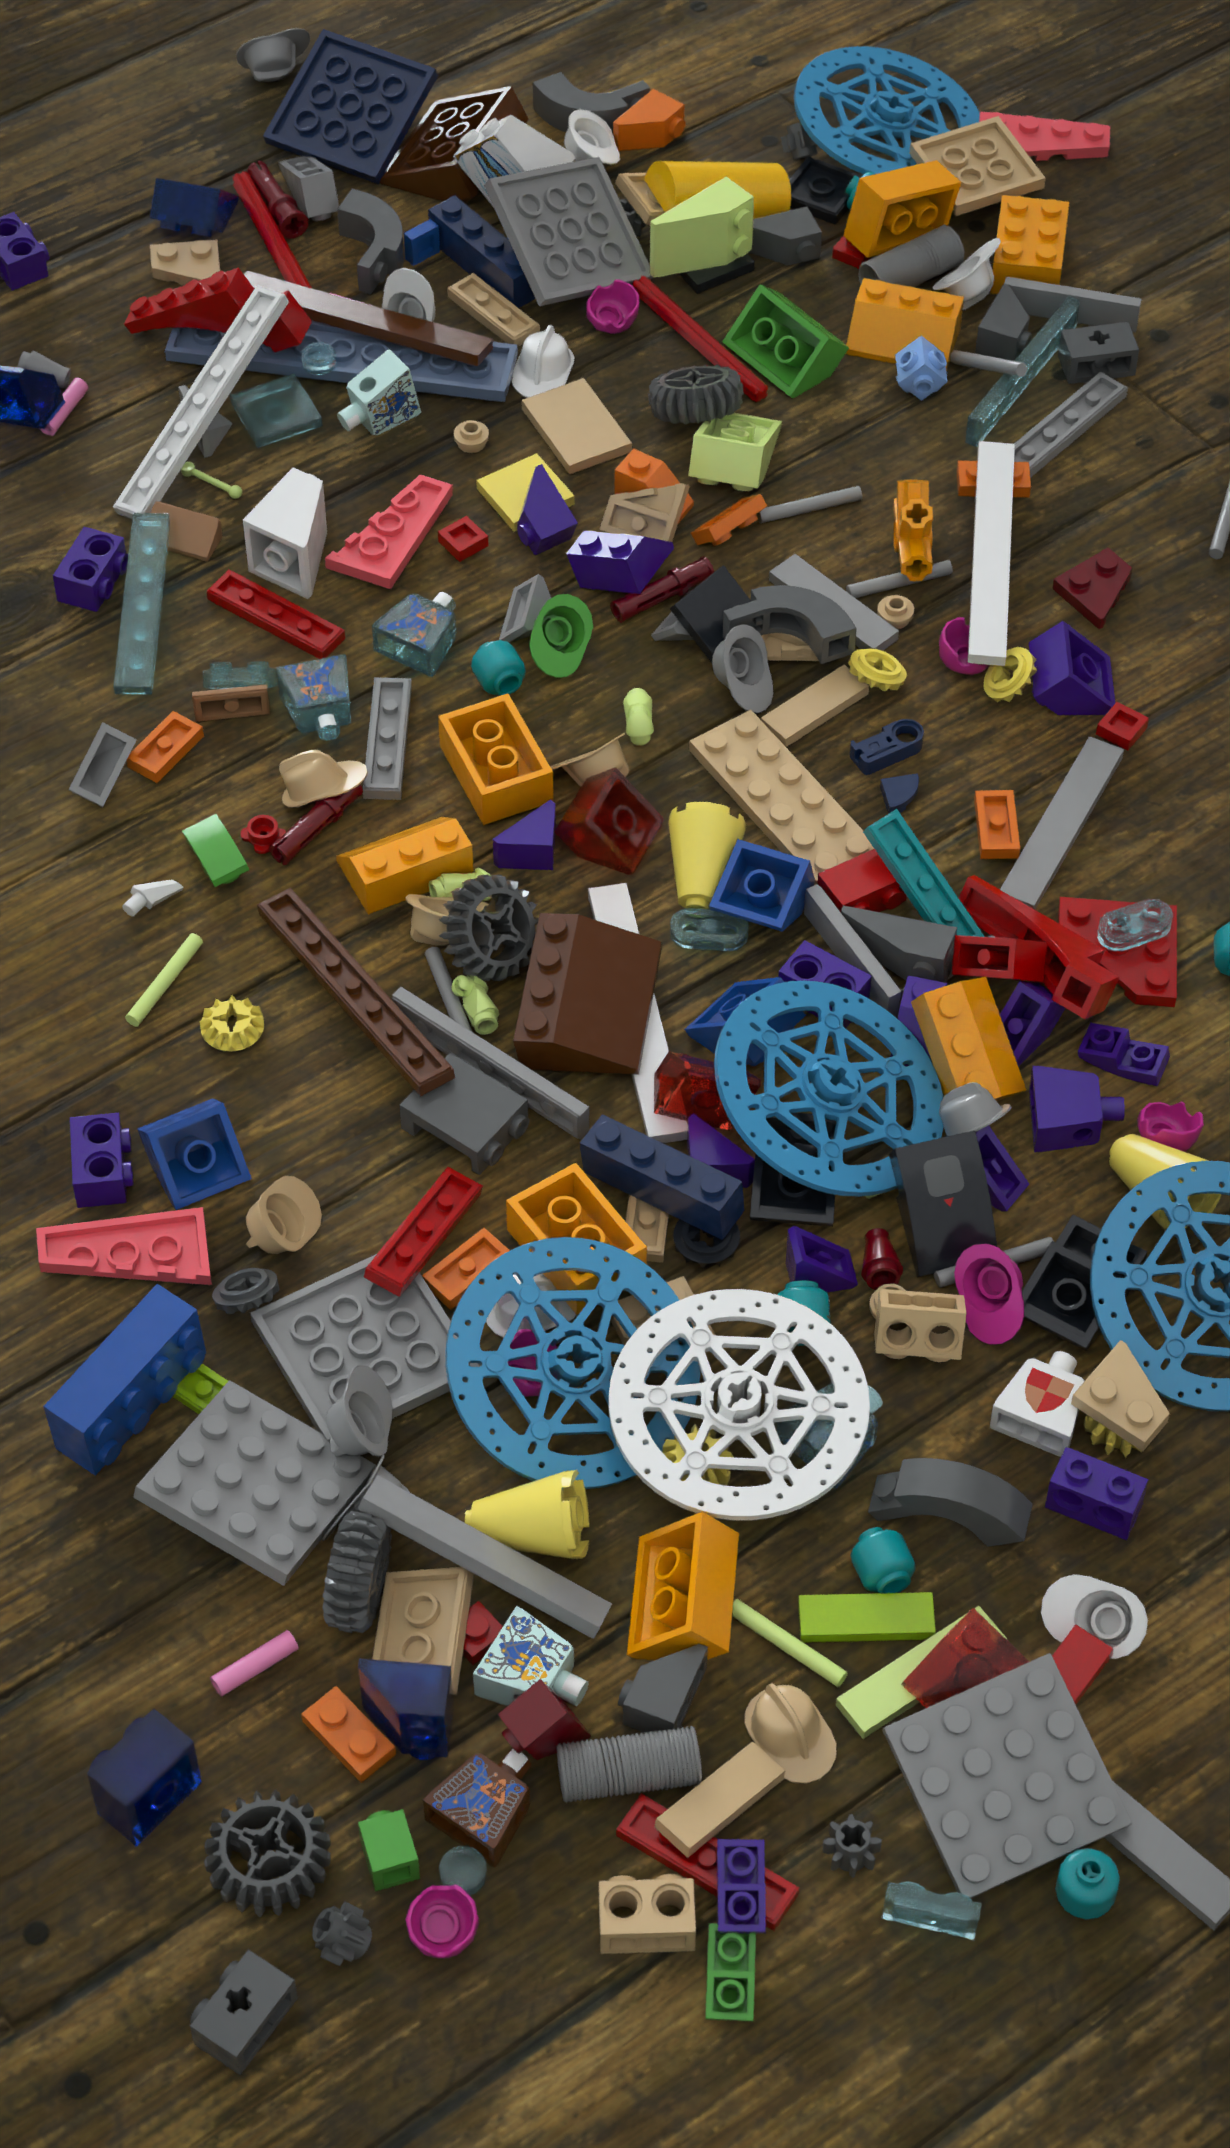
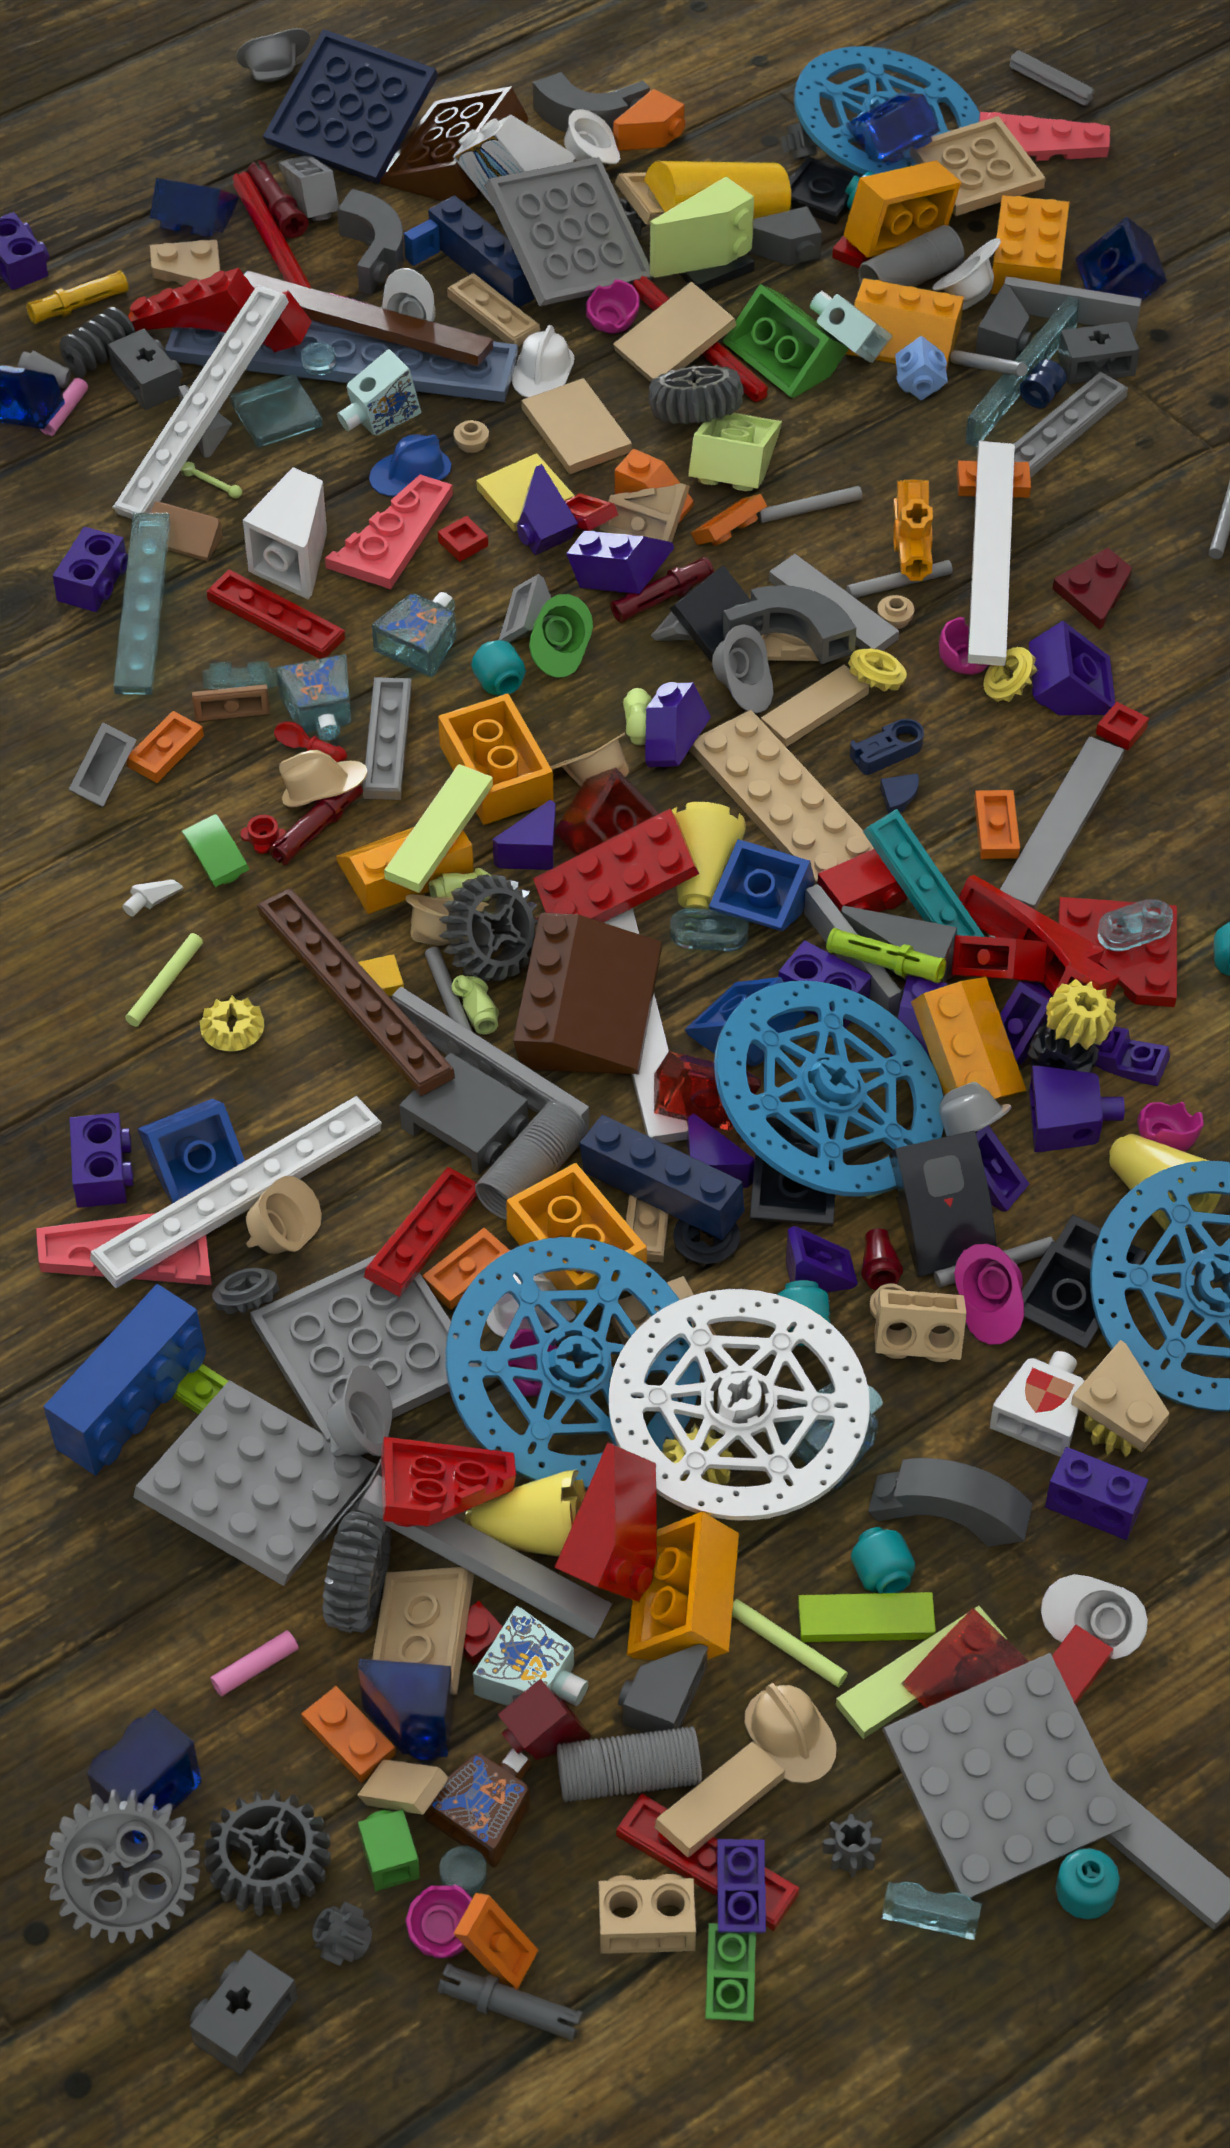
none -> yellow pin [26,270,129,324]
none -> light grey gear [45,1789,200,1943]
none -> dark grey piece [60,307,135,378]
none -> white tile [90,1096,382,1288]
none -> dark grey brick [108,329,183,410]
none -> red piece [274,721,347,762]
none -> yellow tile [358,954,404,996]
none -> tan tile [358,1759,448,1815]
none -> blue piece [369,434,451,497]
none -> red plate [381,1437,516,1527]
none -> yellowish green tile [384,764,493,893]
none -> dark grey pin [438,1963,583,2042]
none -> orange plate [453,1893,539,1989]
none -> light grey piece [475,1100,588,1220]
none -> red plate [533,808,700,923]
none -> red slope [554,1442,657,1602]
none -> red tile [565,493,618,531]
none -> tan tile [613,281,737,382]
none -> dark purple slope [645,682,711,767]
none -> light aqua torso [810,291,893,363]
none -> lime pin [826,928,946,983]
none -> clear blue slope [846,92,940,165]
none -> light grey axle [1009,51,1094,106]
none -> dark blue wheel [1019,359,1067,409]
none -> black gear [1028,1022,1100,1073]
none -> light yellow gear [1046,979,1117,1050]
none -> clear blue slope [1075,217,1167,302]

